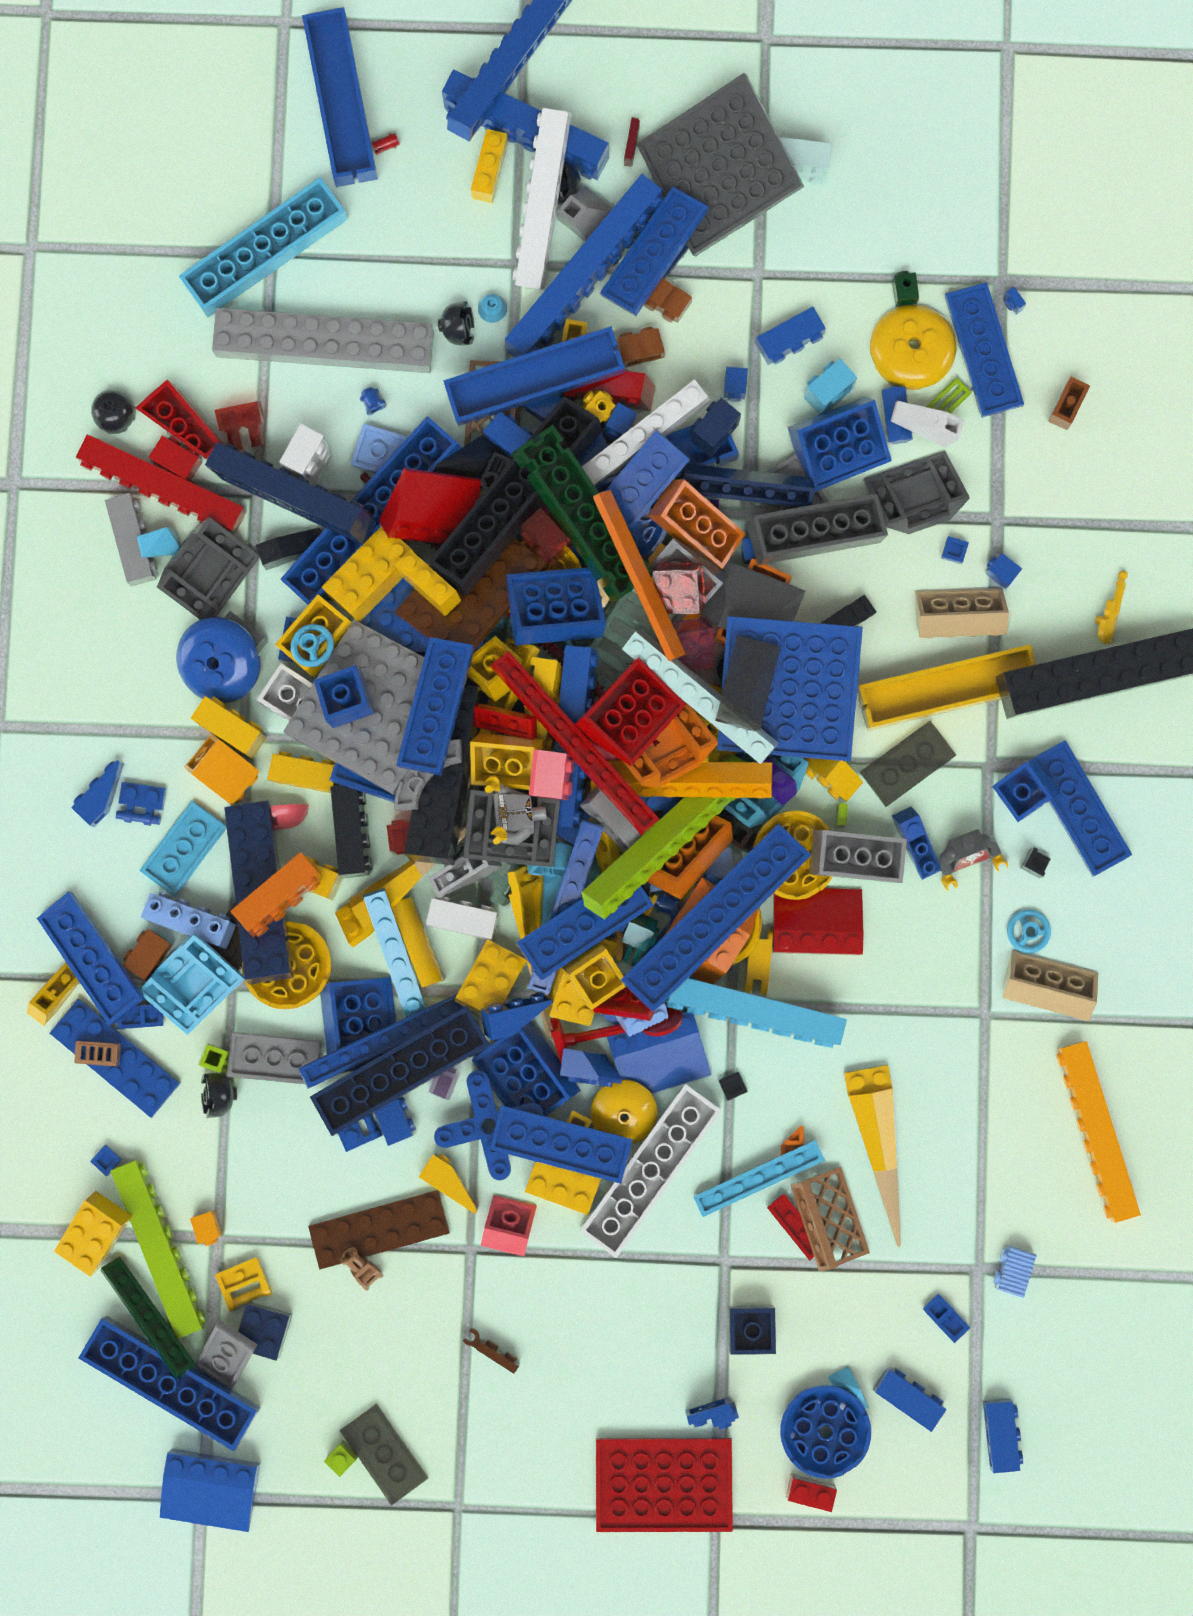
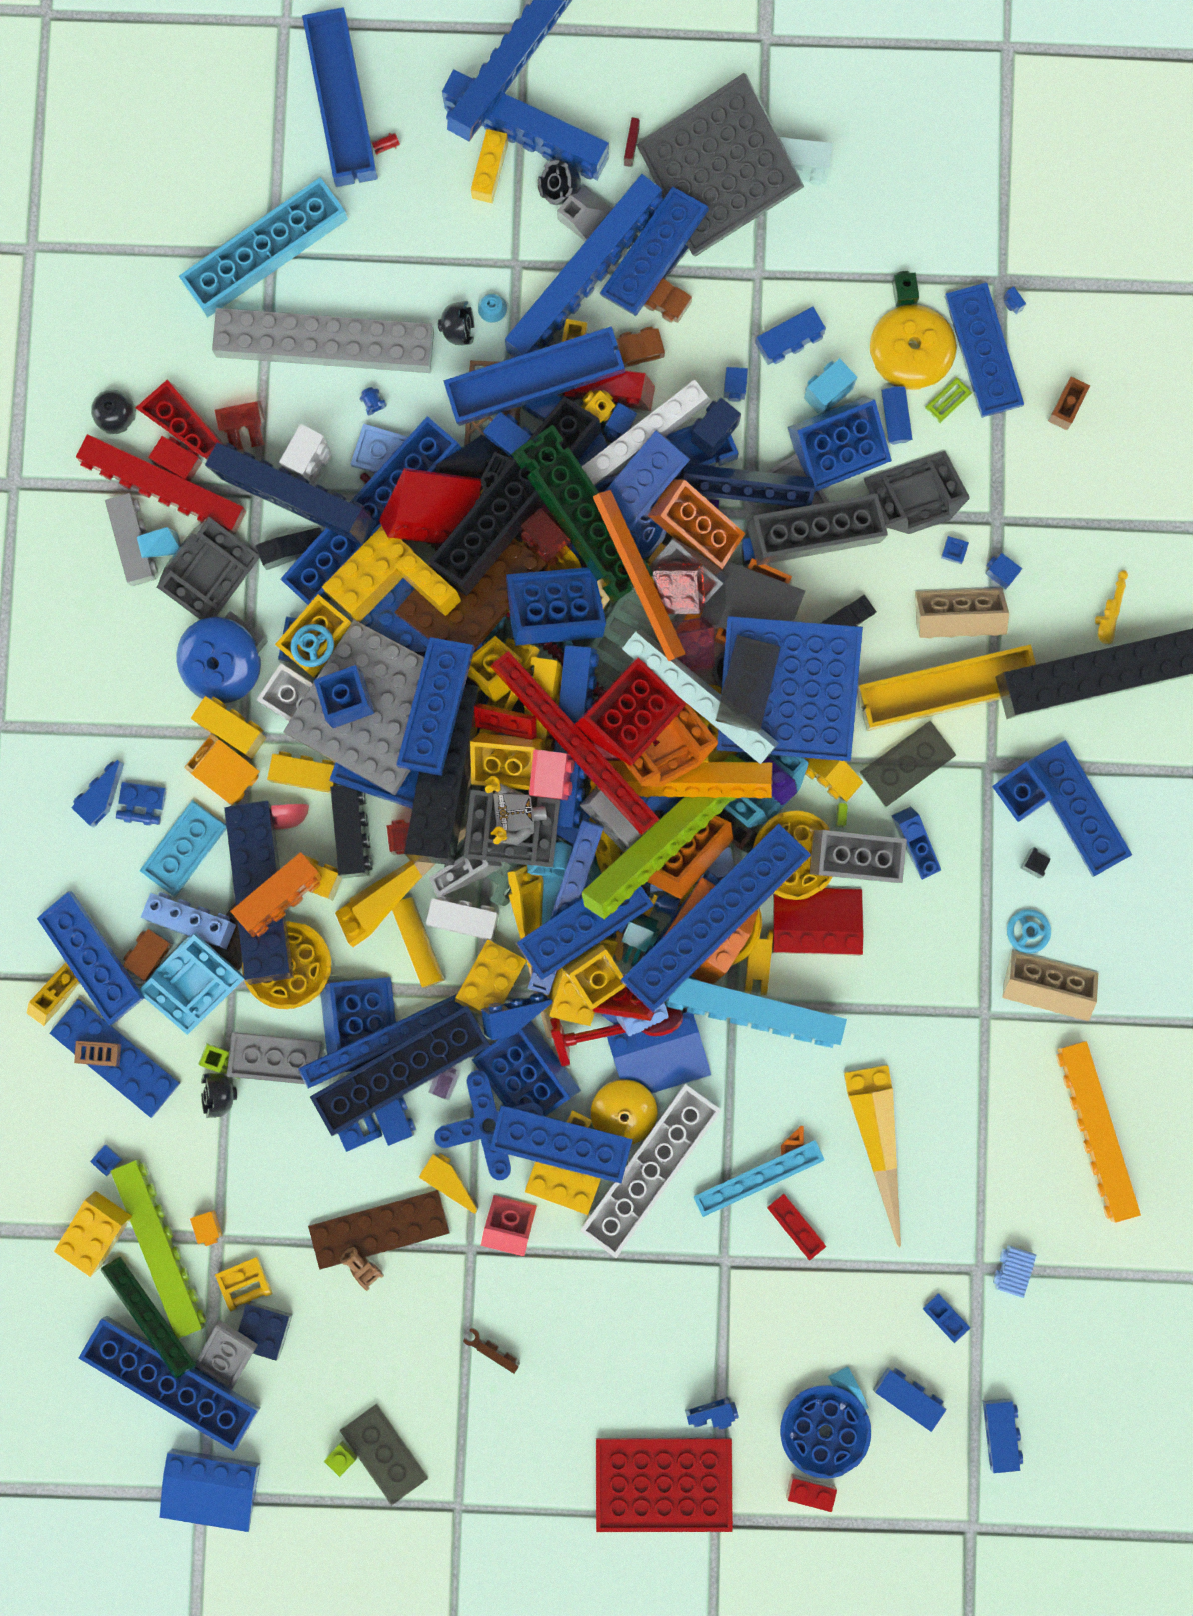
blue slope [117,1004,163,1030] -> none
medium azure plate [363,888,426,1017] -> none
light grey tile [394,739,462,811] -> none
white brick [513,108,572,290] -> none
blue slope [560,1049,622,1087] -> none
black tile [718,1071,748,1101] -> none
dark blue brick [728,1305,776,1355] -> none
medium nougat fence [790,1167,870,1271] -> none
white slope [891,401,964,448] -> none
dark grey torso [939,829,1008,891] -> none

